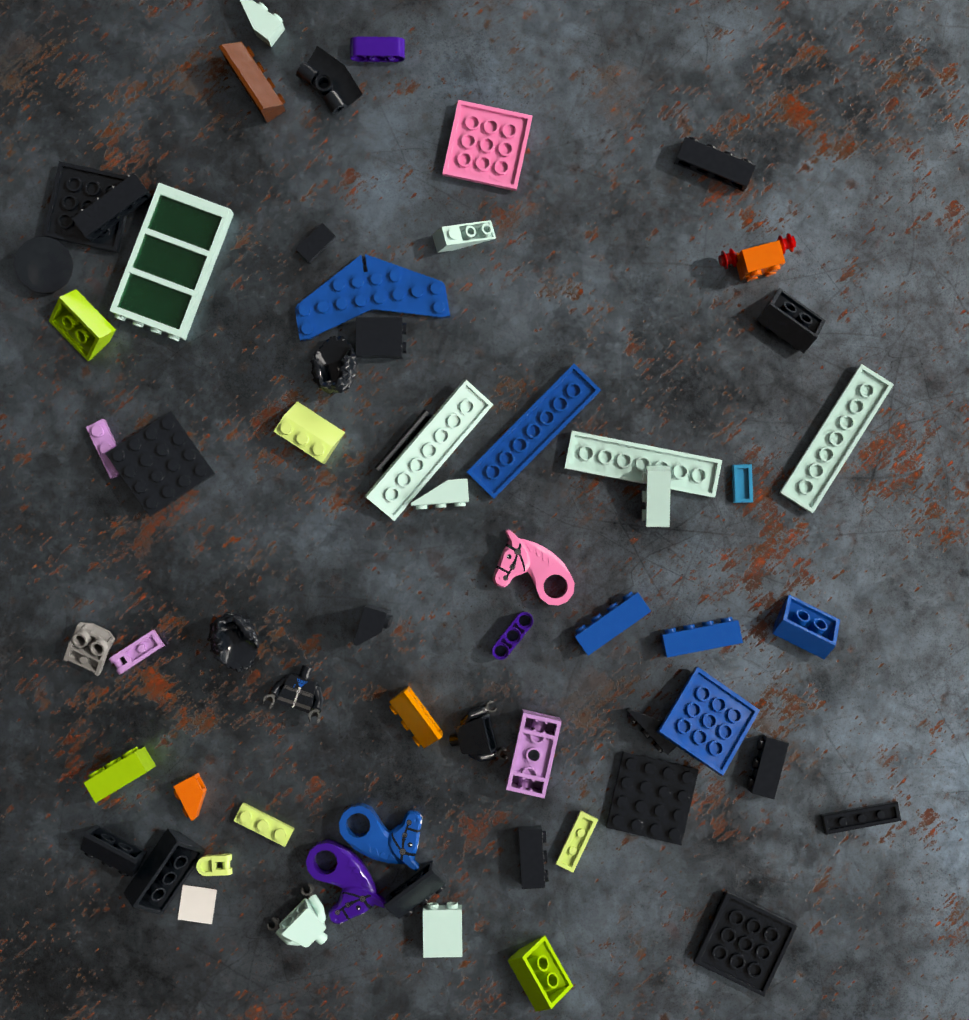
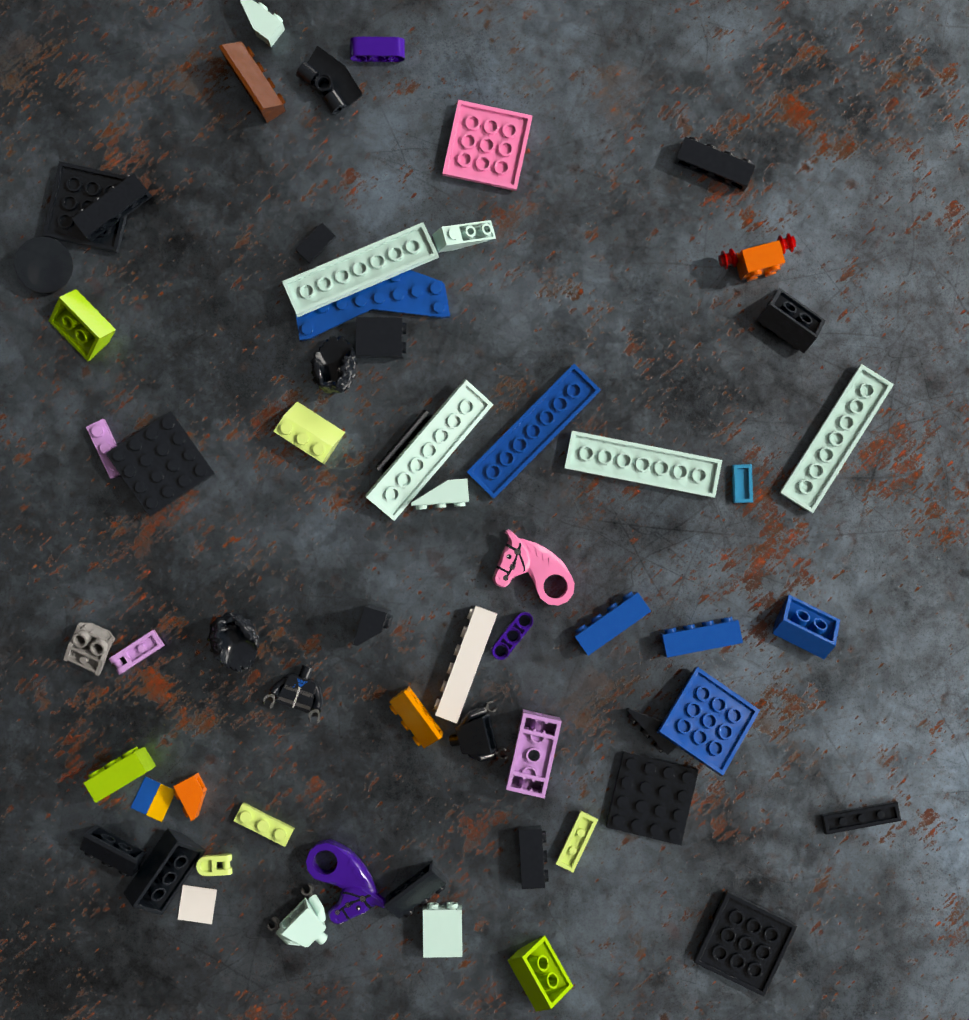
clear green window [109,183,234,342] -> none
blue animal [339,803,422,871] -> none
light aqua brick [642,466,671,527] -> none
black brick [747,735,789,799] -> none
none -> sticker [131,776,174,822]
none -> light aqua plate [282,222,439,317]
none -> white brick [433,606,497,723]

